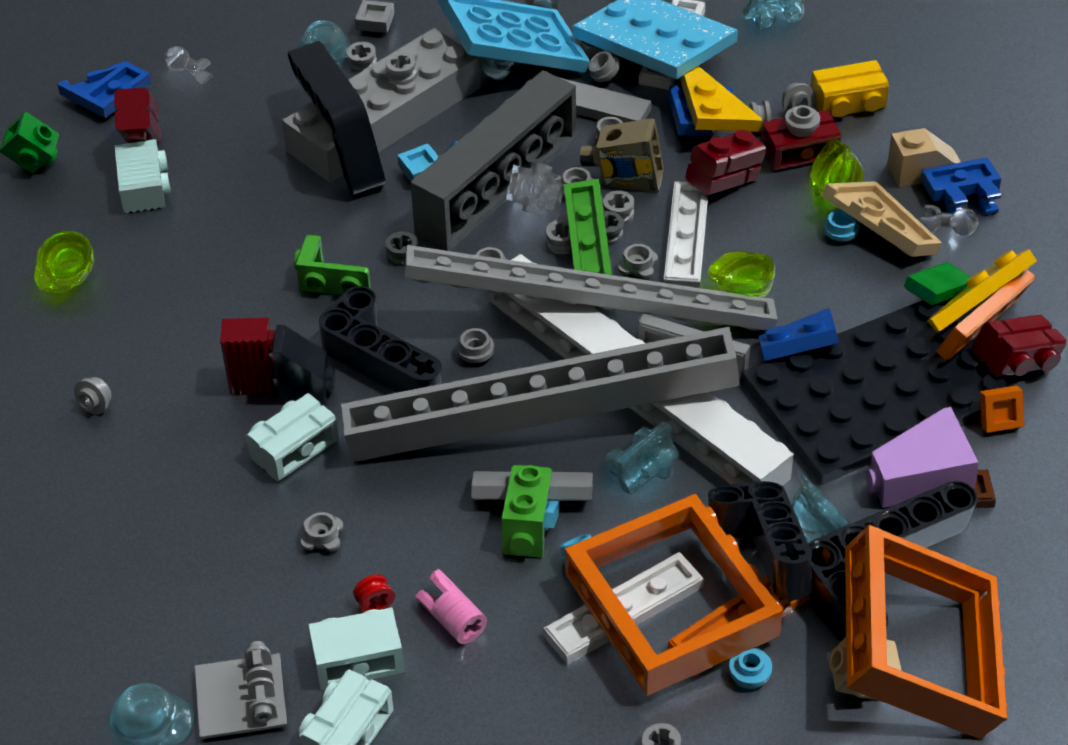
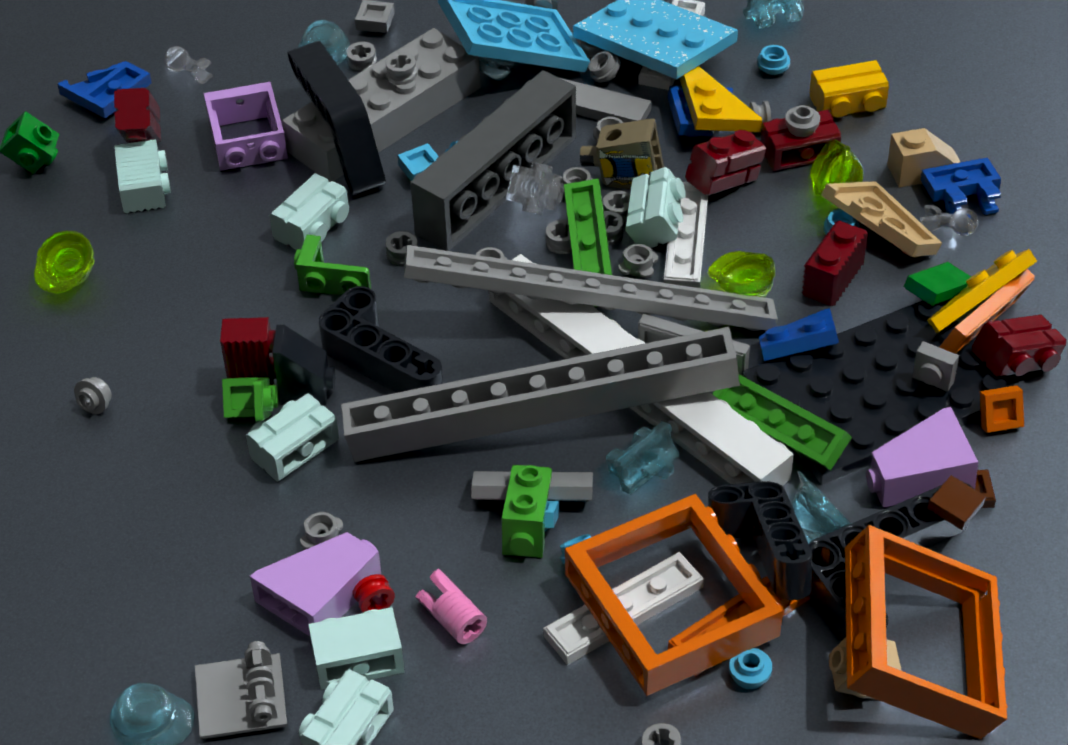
light grey plate [457,328,494,363] -> none
light grey plate [782,83,816,112] -> none
none -> lavender window [204,82,288,171]
none -> bright green bracket [222,377,278,421]
none -> lavender slope [250,532,381,637]
none -> light aqua brick [269,173,349,250]
none -> light aqua brick [626,167,686,248]
none -> bright green plate [713,374,852,471]
none -> medium azure plate [757,45,790,75]
none -> dark red brick [801,220,868,306]
none -> light grey plate [912,341,959,391]
none -> reddish brown tile [927,475,986,530]

